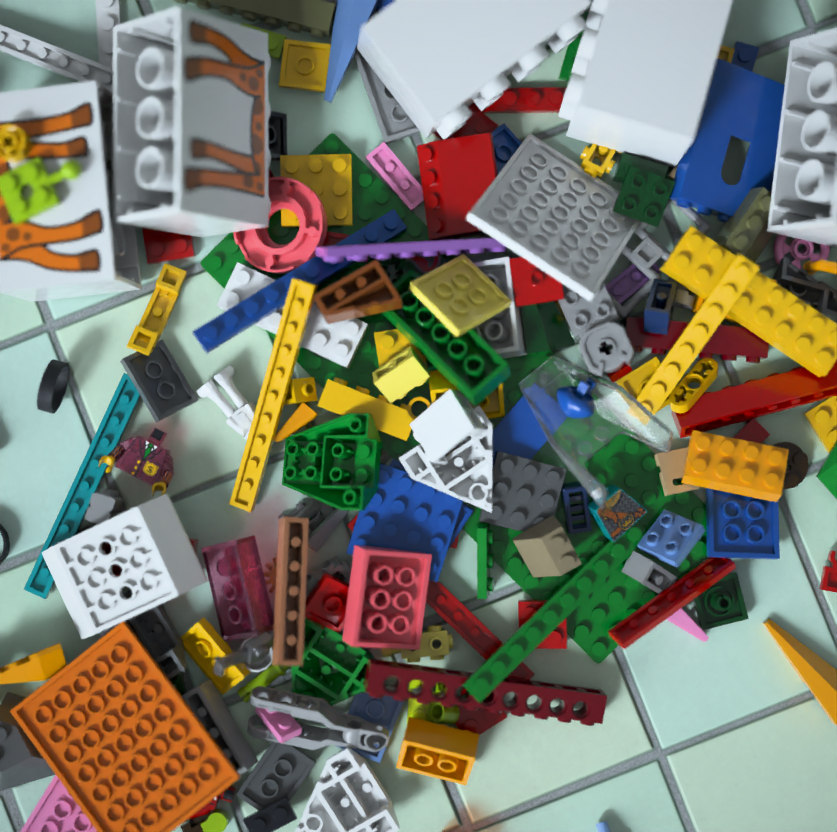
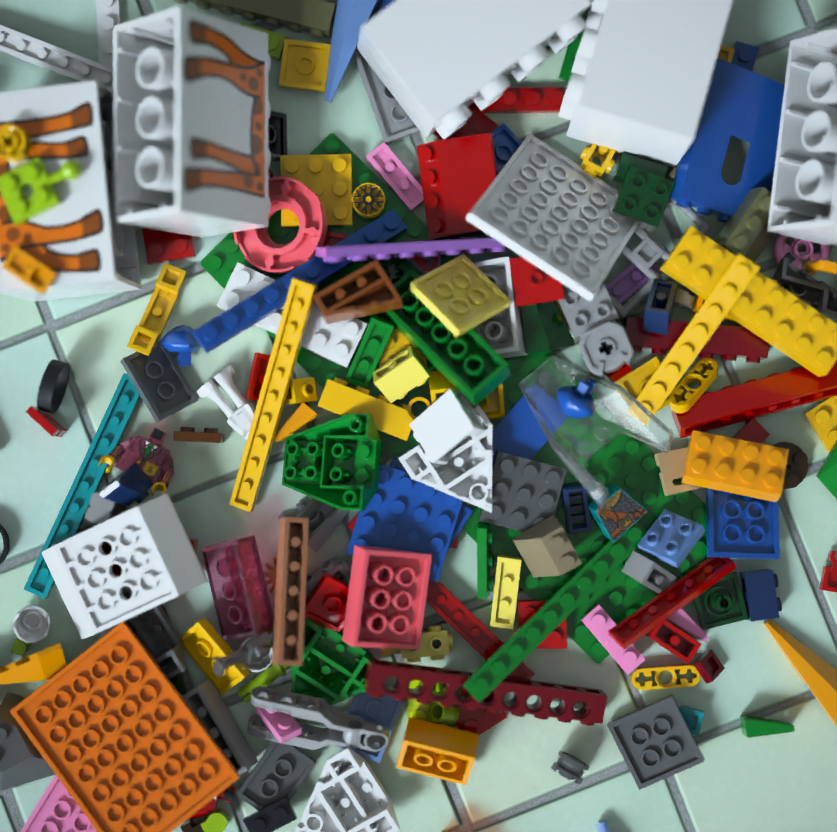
none -> light orange slope [2,246,57,295]
none -> lime piece [10,637,31,658]
none -> white hair [13,605,51,643]
none -> red piece [26,406,67,437]
none -> dark blue slope [100,463,153,506]
none -> blue piece [160,325,202,366]
none -> reddish brown plate [173,427,224,443]
none -> red plate [245,352,270,401]
none -> green plate [344,315,394,389]
none -> yellow wheel [352,183,386,219]
none -> light yellow plate [490,555,522,630]
none -> dark grey wheel [551,750,589,784]
none -> bright pink plate [580,604,646,675]
none -> dark grey plate [607,694,705,790]
none -> yellow beam [630,664,701,690]
none -> red brick [645,620,702,664]
none -> teal plate [680,705,704,736]
none -> dark red plate [693,649,725,684]
none -> dark blue brick [740,569,782,622]
none -> green slope [740,715,795,738]

